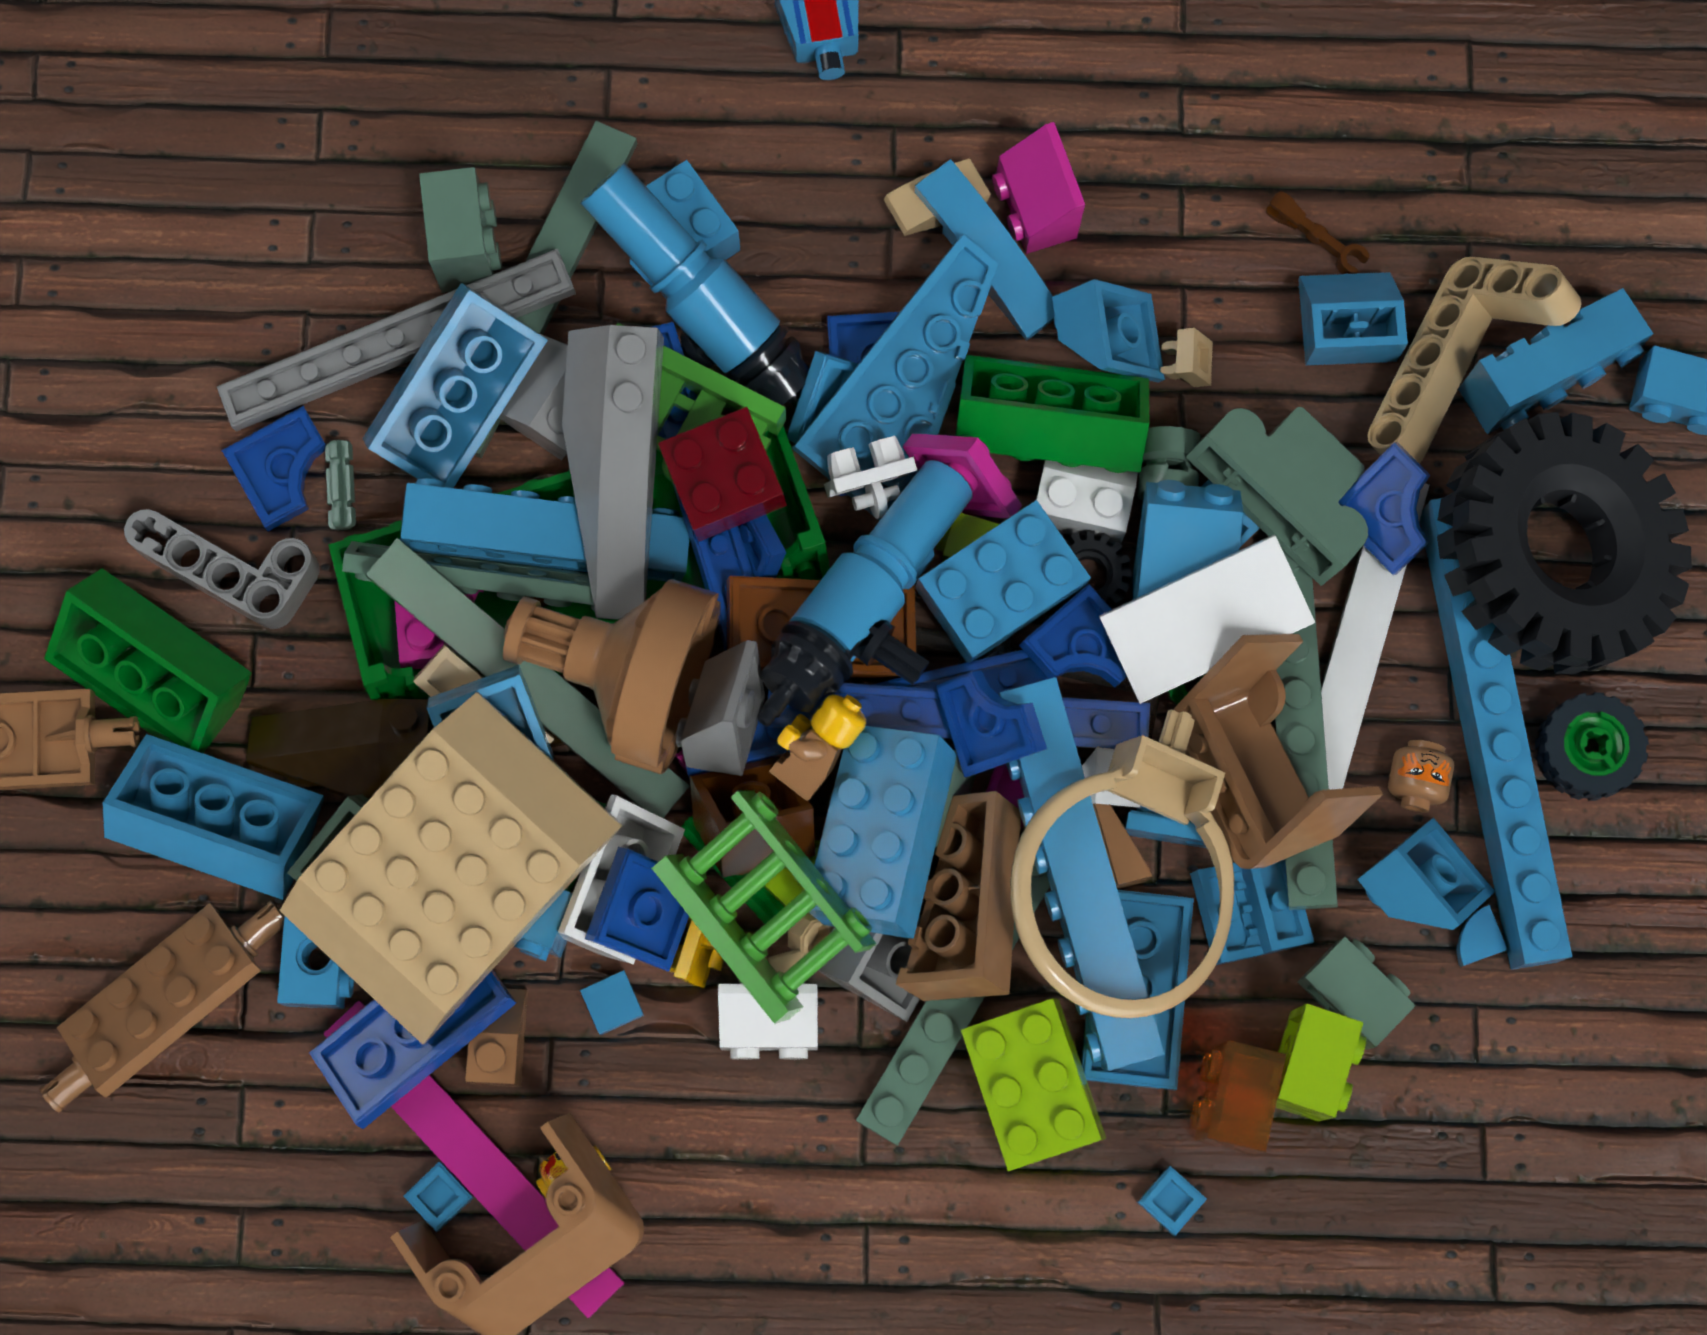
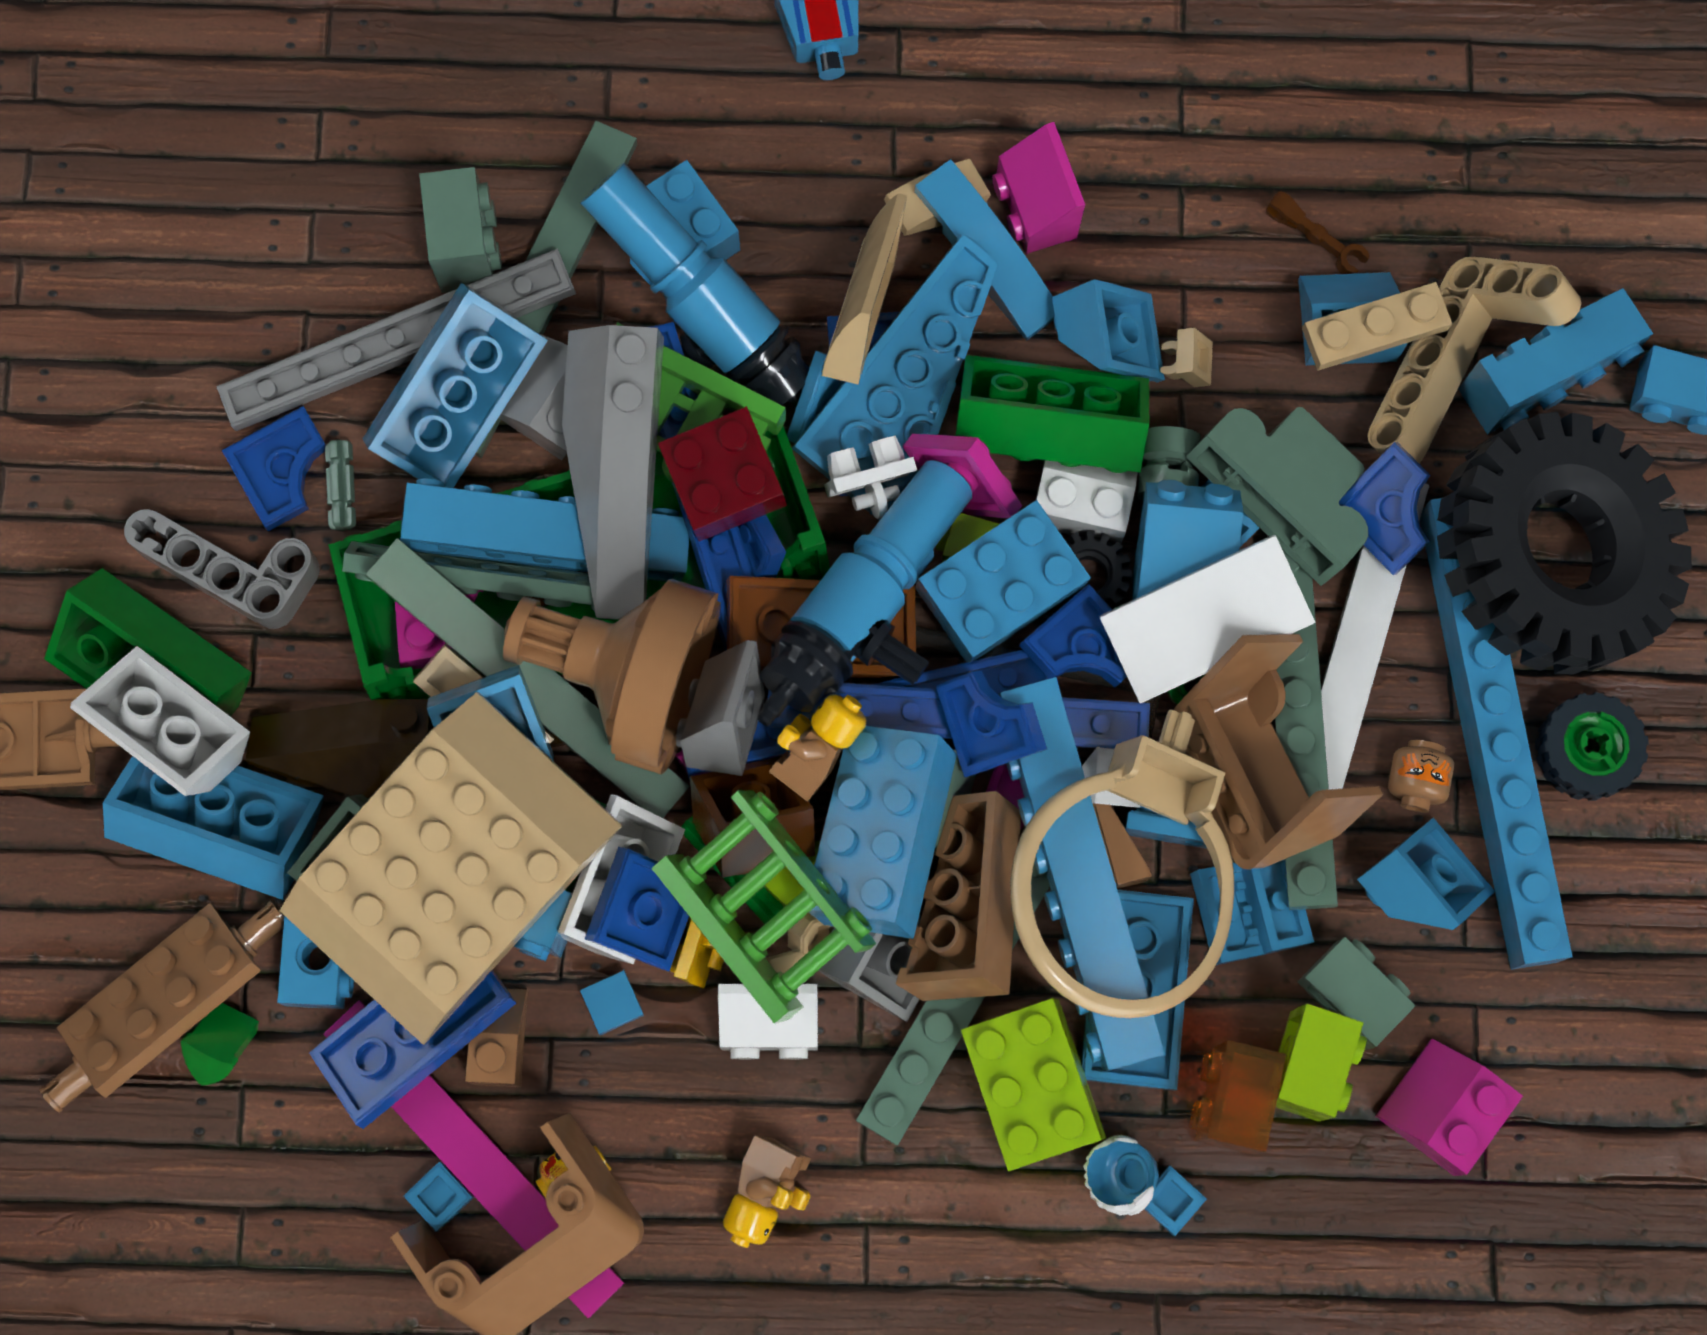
dark azure tile [1456,905,1508,967] -> none
none -> white slope [70,646,250,796]
none -> green tile [181,1003,259,1086]
none -> piece [723,1135,811,1248]
none -> tan slope [822,193,907,384]
none -> dark azure hair [1083,1135,1159,1215]
none -> tan plate [1302,282,1452,371]
none -> dark pink slope [1375,1039,1523,1176]

